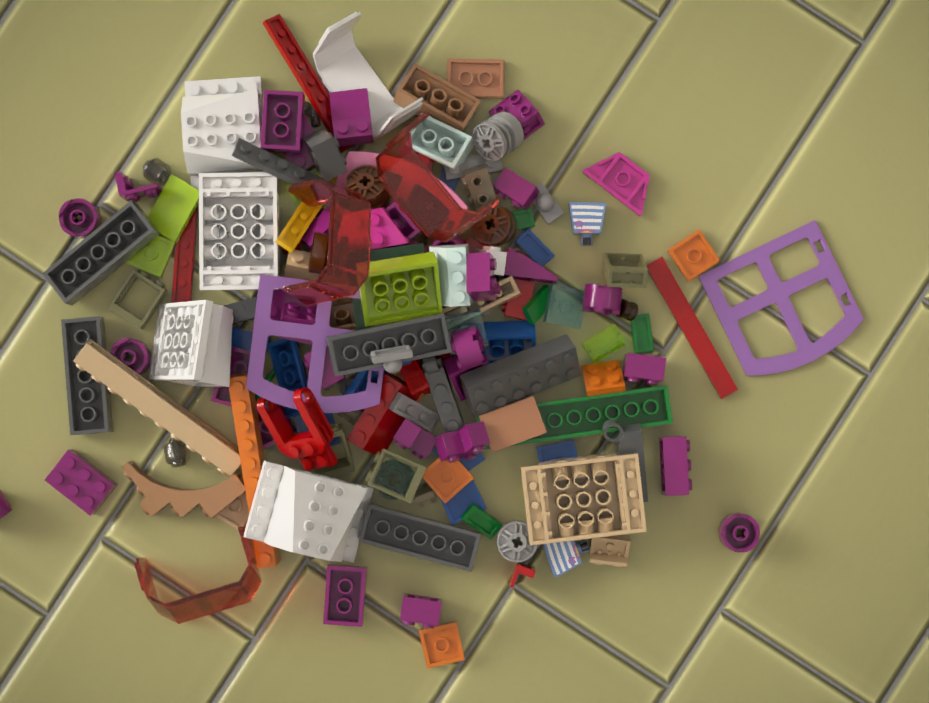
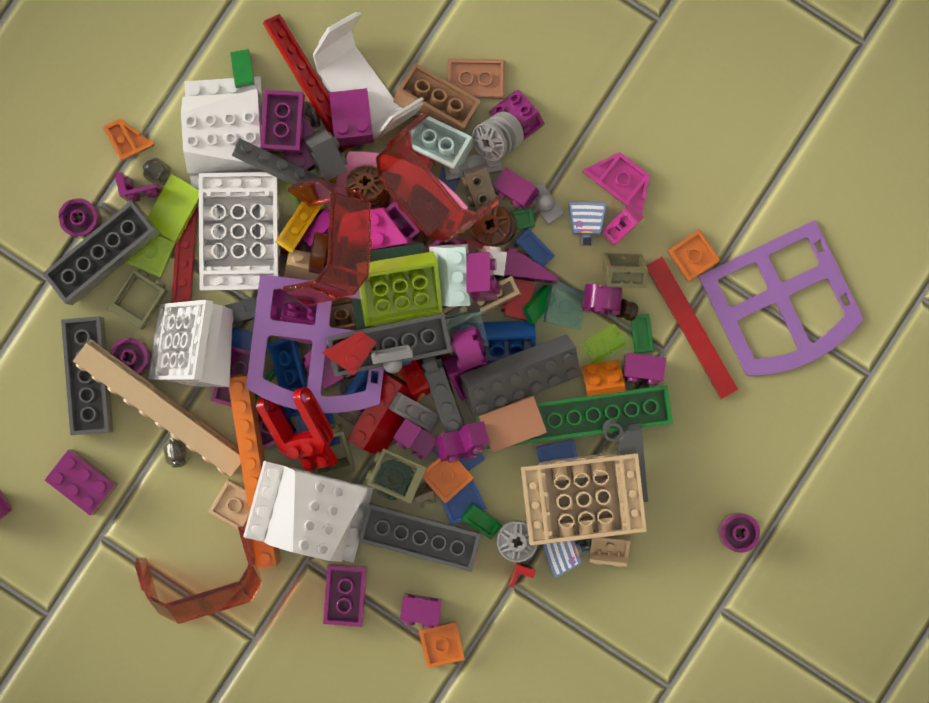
medium nougat arch [122,461,245,518] -> none
magenta brick [659,436,692,496] -> none
none -> orange wing [103,119,154,162]
none -> green tile [230,49,255,88]
none -> red wing [322,331,377,375]
none -> dark pink piece [601,204,644,246]

